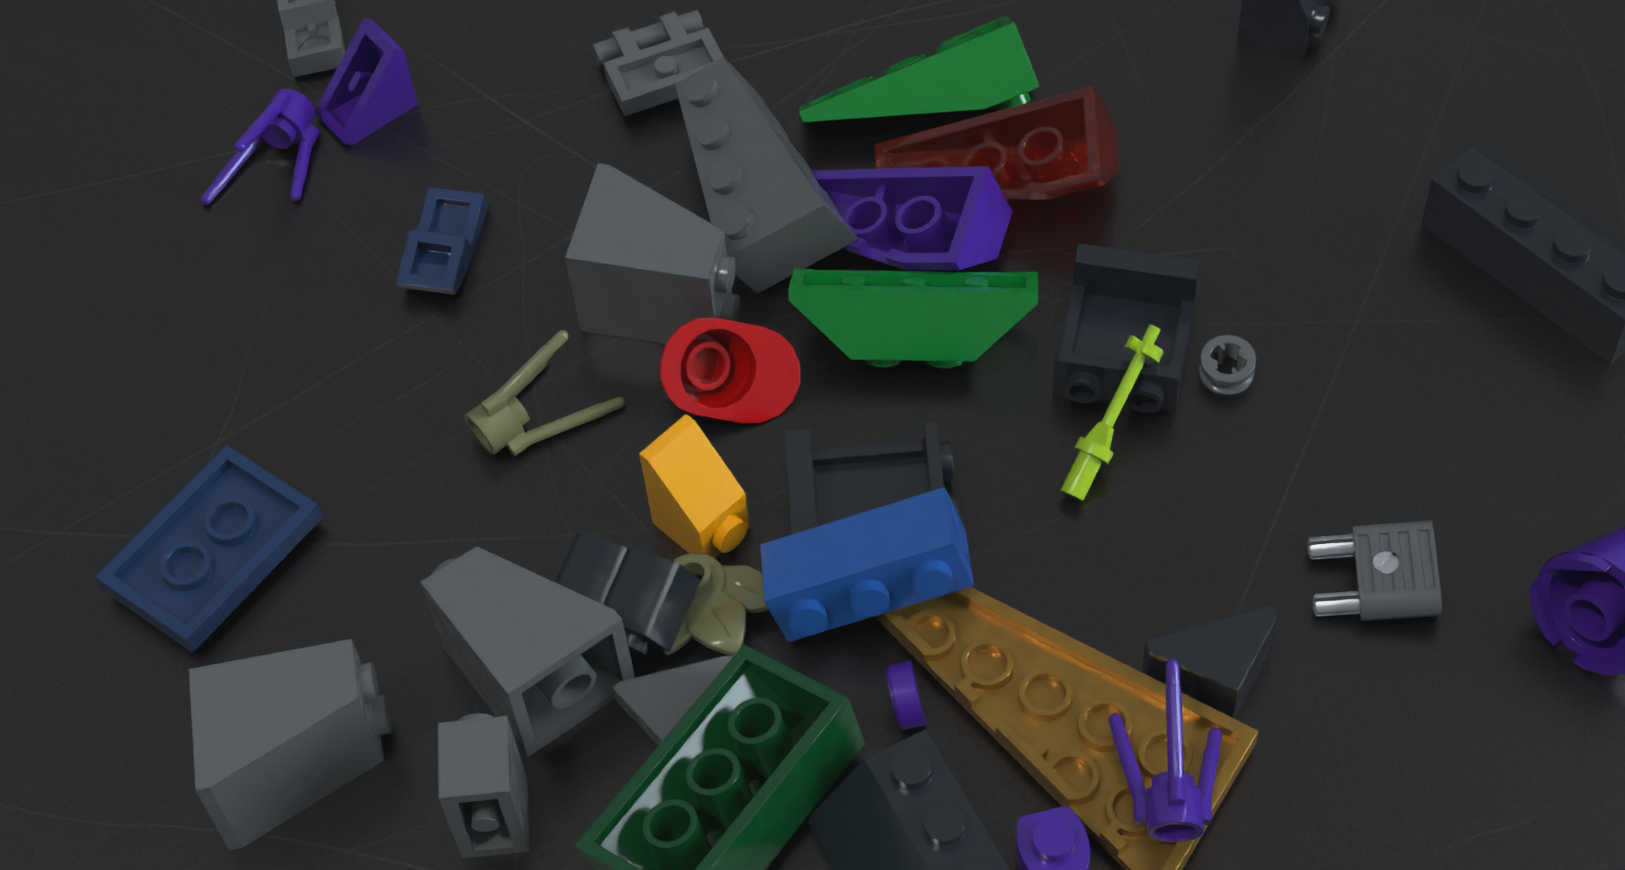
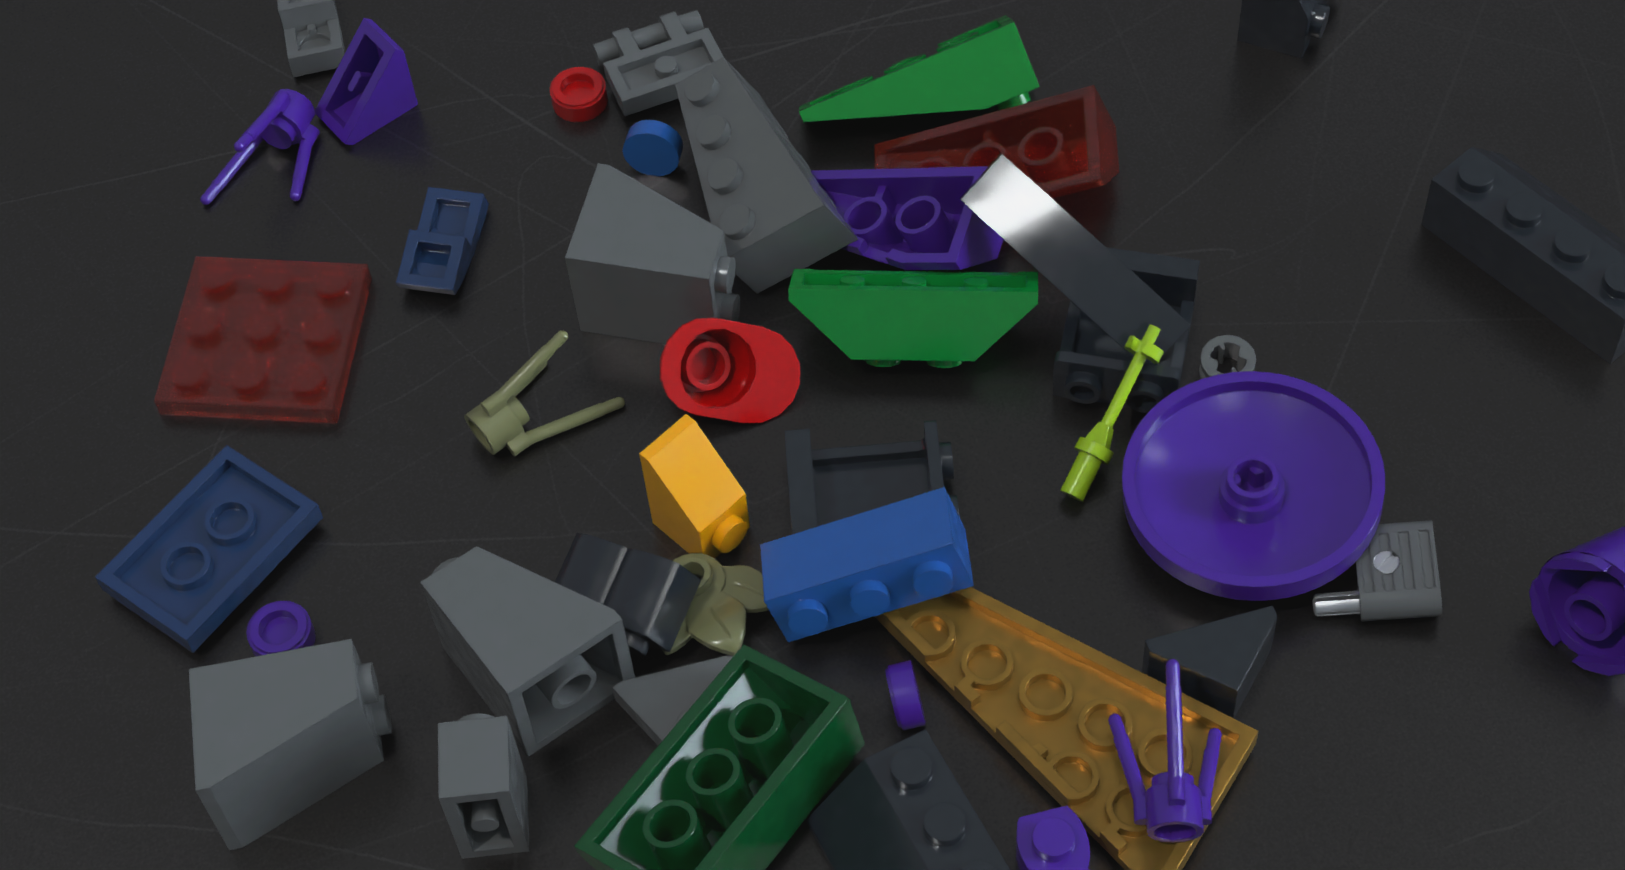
none -> clear red plate [154,256,372,424]
none -> dark purple tile [246,601,316,657]
none -> red tile [550,67,608,122]
none -> blue tile [623,120,683,176]
none -> black slope [960,154,1191,364]
none -> dark purple dish [1122,371,1385,601]

